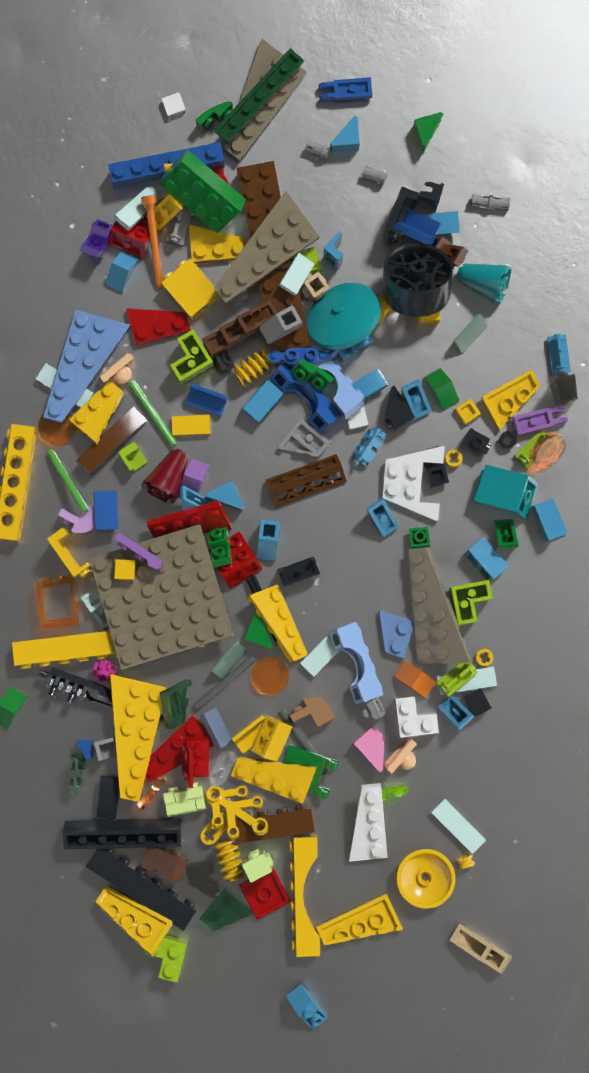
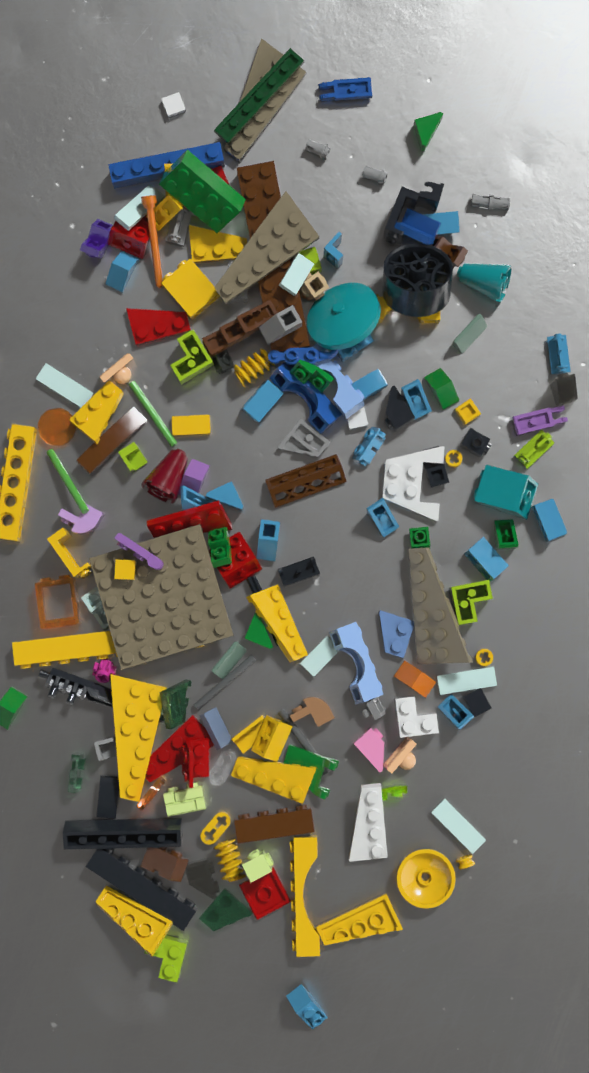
medium blue wing [43,310,131,424] -> none
blue slope [76,739,93,760] -> none
blue panel [93,491,118,531] -> none
blue panel [186,383,228,417] -> none
green slope [196,101,233,130] -> none
yellow plant [205,786,268,840] -> none
clear orange tile [251,656,289,695] -> none
dark azure slope [330,115,360,151] -> none
lime hinge [436,662,478,697] -> none
tan slope [449,924,513,973] -> none
yellow wing [481,369,541,430] -> none
black bush [499,431,517,449] -> none
clear orange tile [531,432,566,468] -> none

